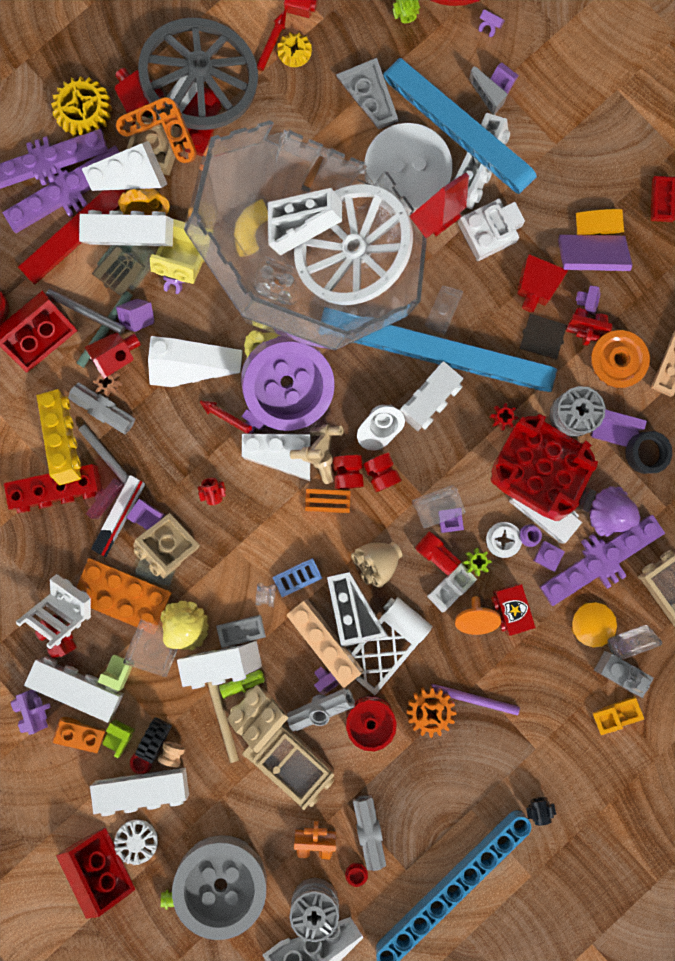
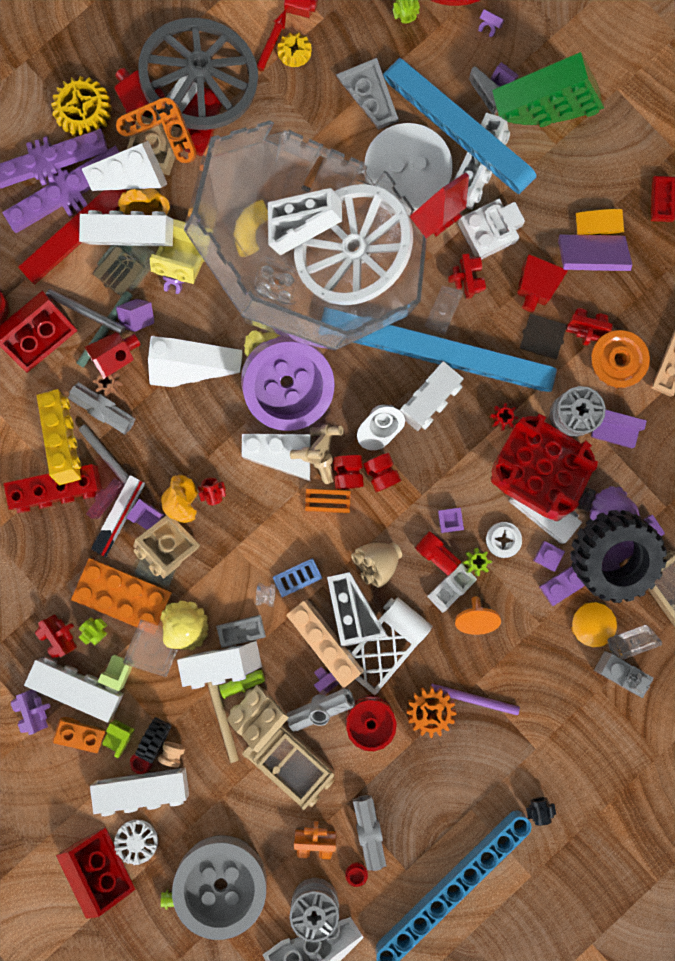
white plate [16,574,91,649] -> none
red piece [200,401,252,434] -> none
medium lavender tile [241,409,266,434] -> none
clear panel [411,485,465,528] -> none
red brick [491,583,536,636] -> none
medium lavender plate [519,524,542,547] -> none
medium lavender tile [576,286,601,315] -> none
light orange slope [593,696,645,735] -> none
black tyre [626,431,673,474] -> none
none -> lime gear [79,617,107,645]
none -> light orange hair [161,474,198,523]
none -> red hips [448,253,486,299]
none -> green brick [492,52,604,127]
none -> black tyre [570,510,667,603]

